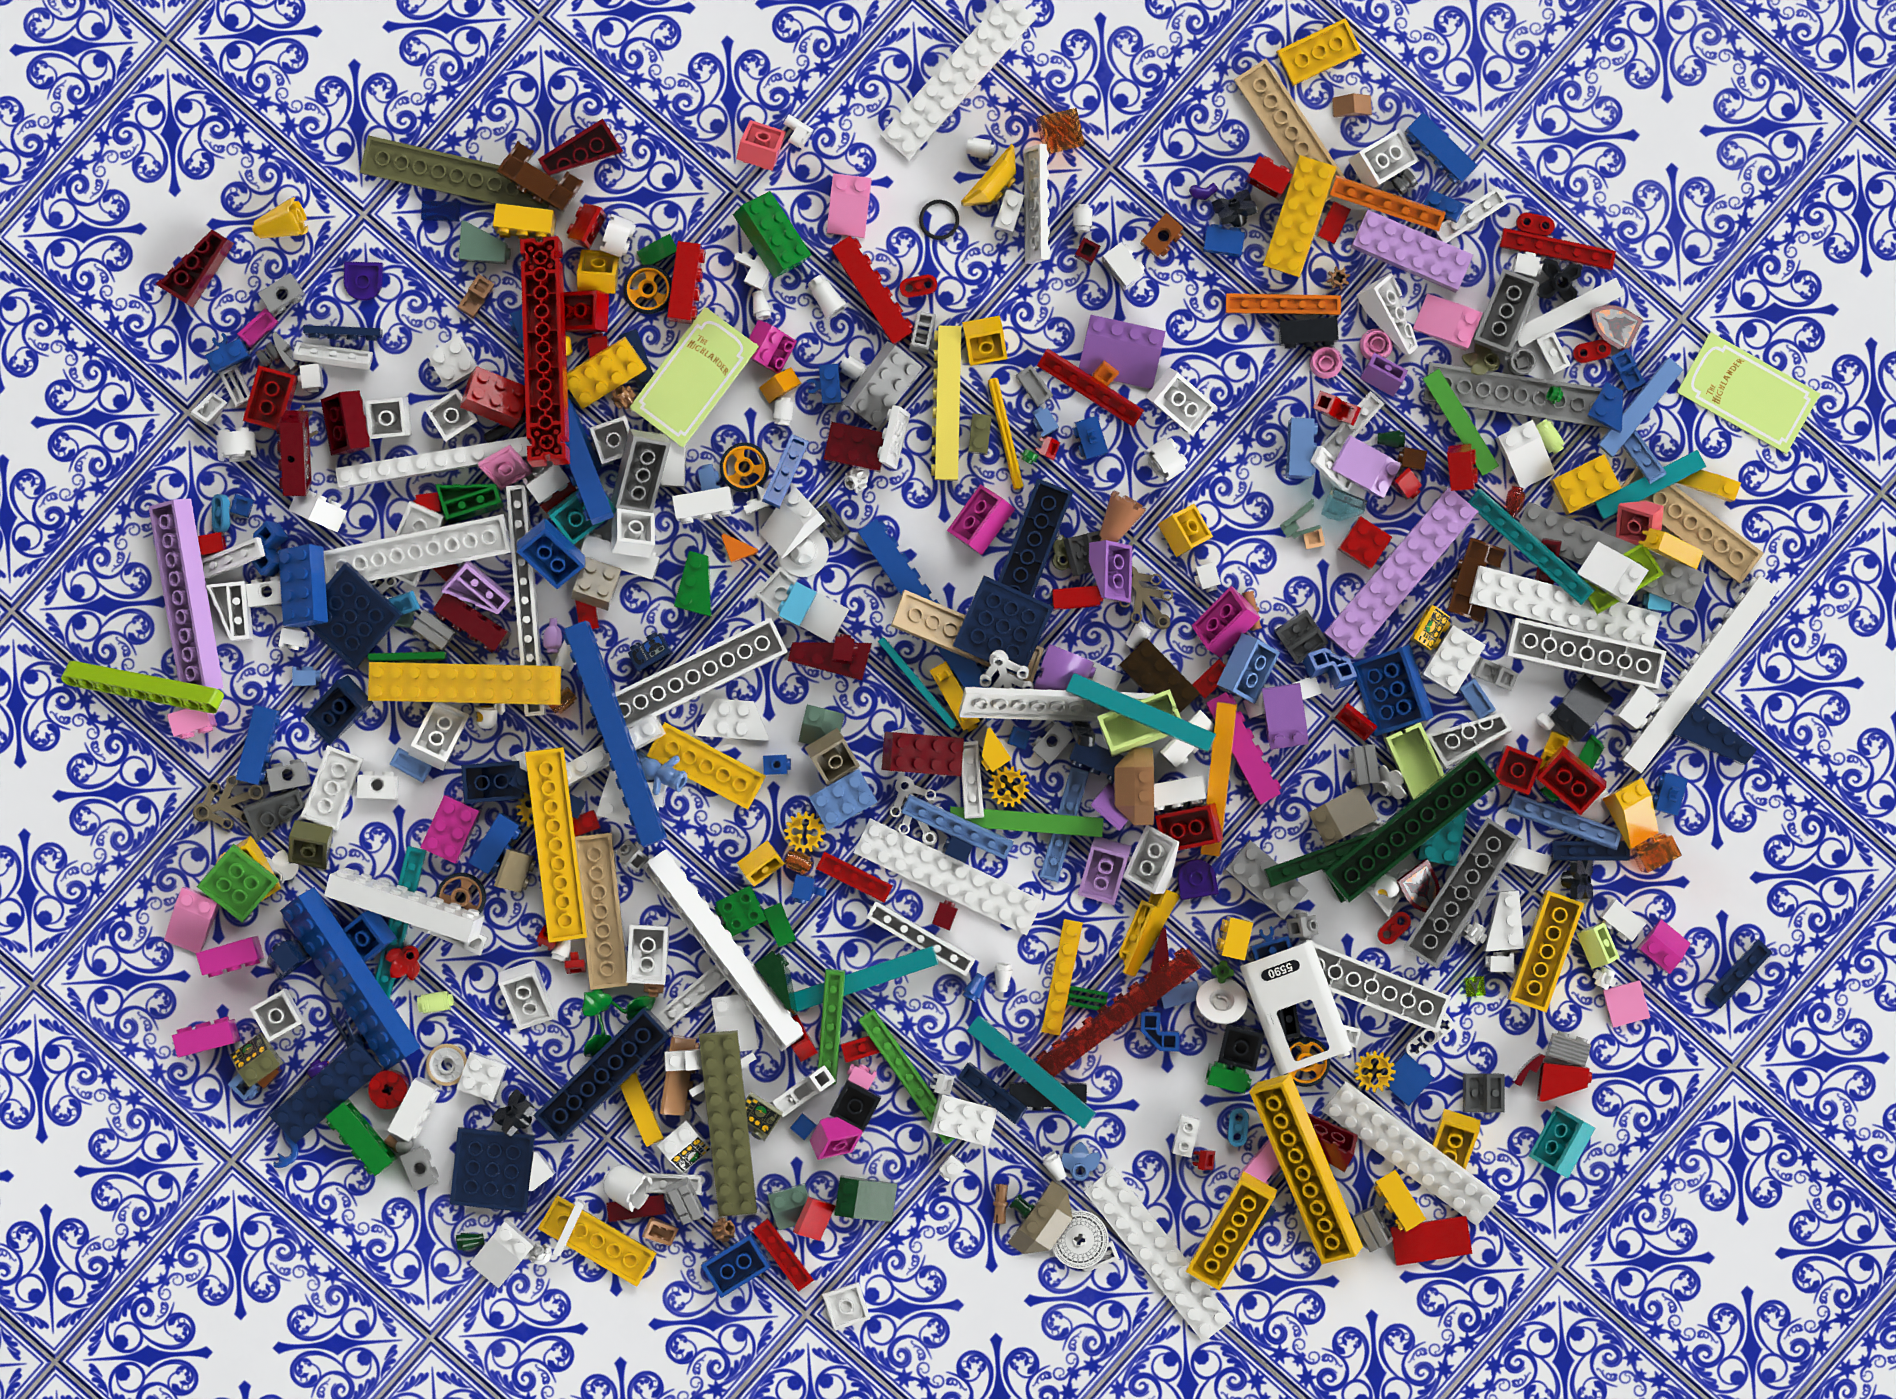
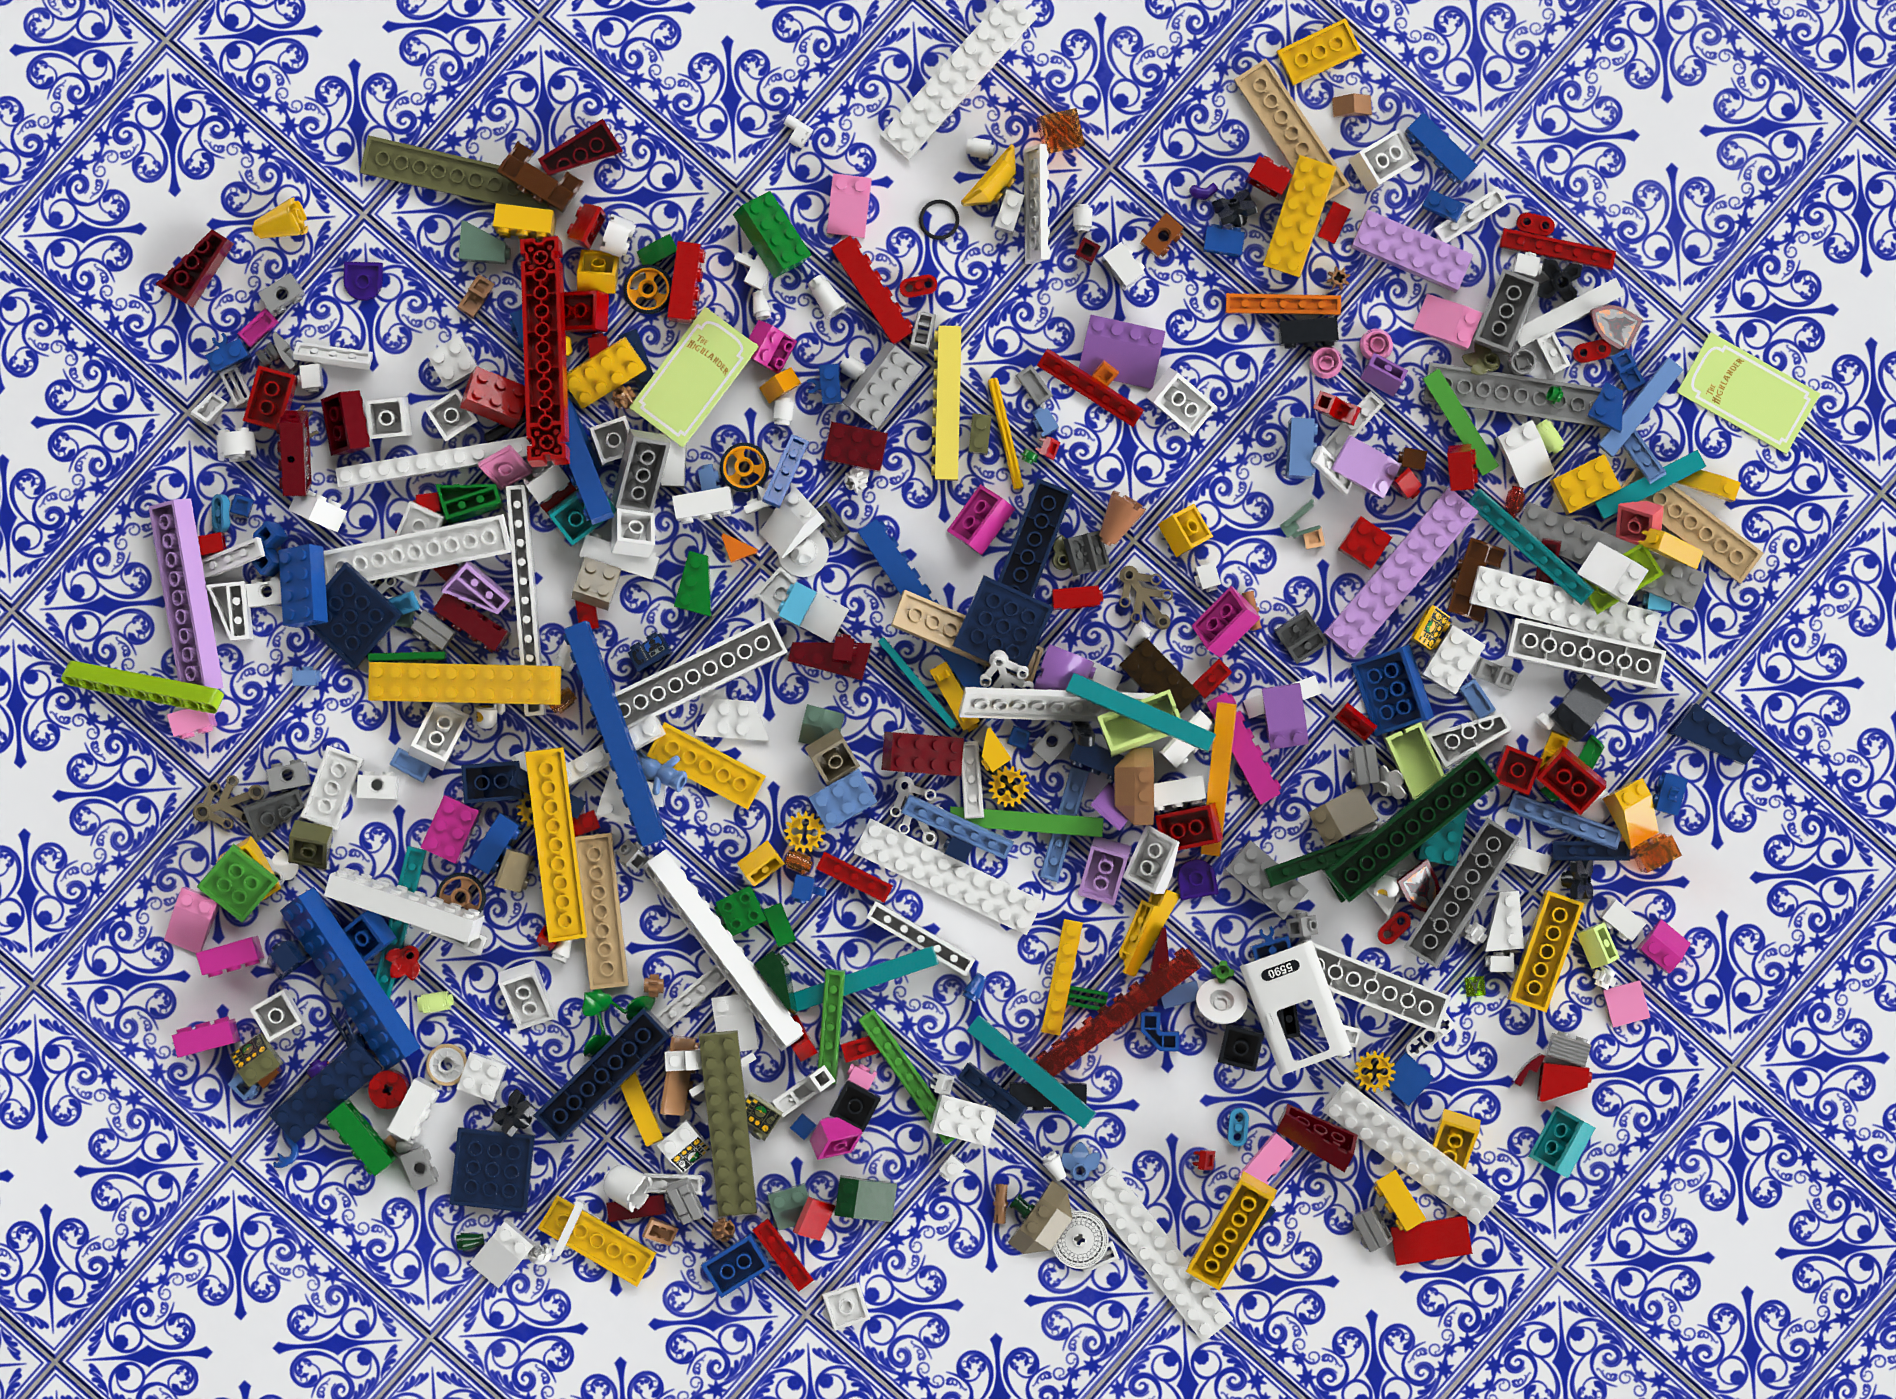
blue brick [236,705,282,785] -> none
white brick [278,628,309,650] -> none
dark blue plate [303,325,383,341] -> none
dark blue slope [304,675,373,745] -> none
clear blue tile [421,200,461,222] -> none
blue brick [517,518,585,589] -> none
white slope [528,1151,556,1191] -> none
lavender plant [543,618,562,654] -> none
red tile [564,952,586,974] -> none
white slope [626,924,670,985] -> none
coral slope [736,120,786,171] -> none
blue brick [763,755,791,775] -> none
white plate [877,405,911,470] -> none
dark red brick [932,900,958,931] -> none
yellow slope [962,315,1008,366] -> none
white cone [994,963,1013,992] -> none
blue brick [1072,416,1108,460] -> none
medium lavender slope [1089,540,1132,603] -> none
white brick [1144,438,1188,483] -> none
white brick [1171,1114,1200,1158] -> none
green brick [1205,1061,1252,1094] -> none
yellow brick [1216,916,1253,961] -> none
medium blue brick [1217,633,1280,704] -> none
yellow brick [1249,1073,1363,1264] -> none
light orange wheel [1284,1037,1330,1087] -> none
blue brick [1303,648,1357,690] -> none
clear light blue slope [1321,487,1367,521] -> none
orange plate [1330,175,1446,231] -> none
white wedge [1357,273,1418,356] -> none
dark green cone [1377,430,1405,449] -> none
dark grey wheel [1391,169,1418,195] -> none
dark grey slope [1463,1073,1505,1113] -> none
white brick [1613,684,1660,730] -> none
white brick [1620,575,1779,774] -> none
dark blue plate [1705,939,1773,1009] -> none

